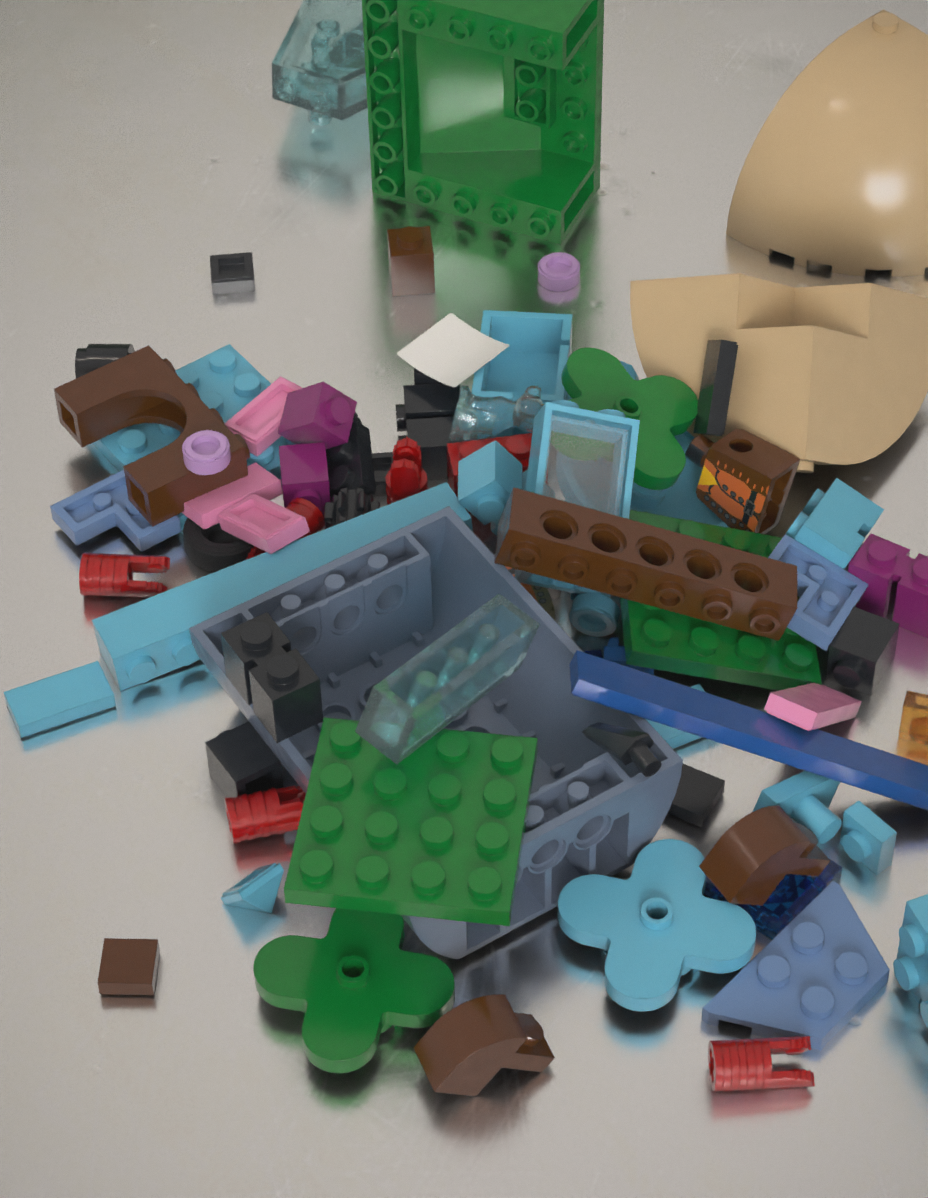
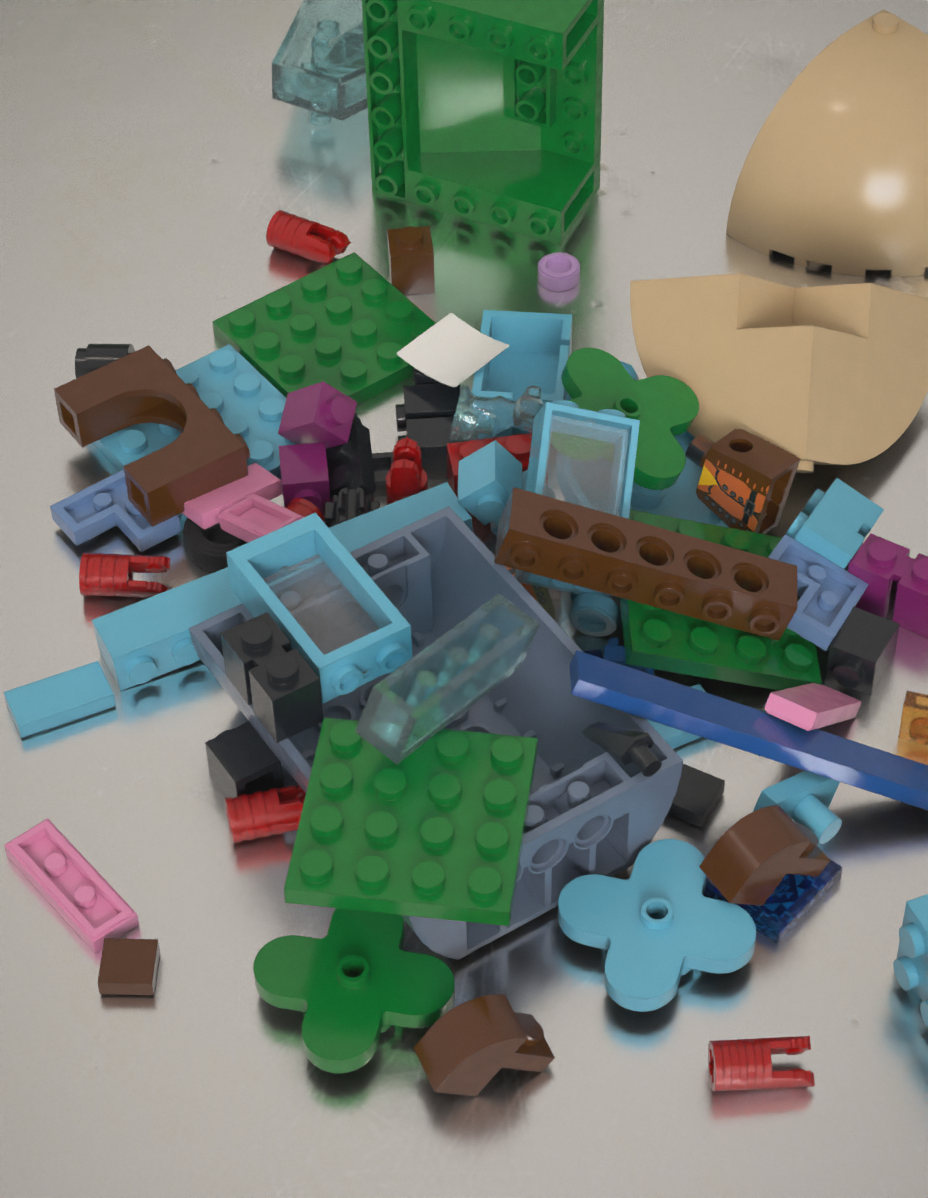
lavender tile [182,430,231,475] -> none
black tile [210,252,255,295] -> none
medium azure slope [221,863,284,914] -> none
bright pink tile [224,376,302,457] -> none
black tile [693,340,738,436] -> none
medium blue wing [702,880,890,1051] -> none
medium azure plate [839,801,897,875] -> none
none -> bright pink tile [4,818,139,953]
none -> green plate [212,252,436,406]
none -> medium azure window [226,512,413,704]
none -> red hinge [266,210,351,265]

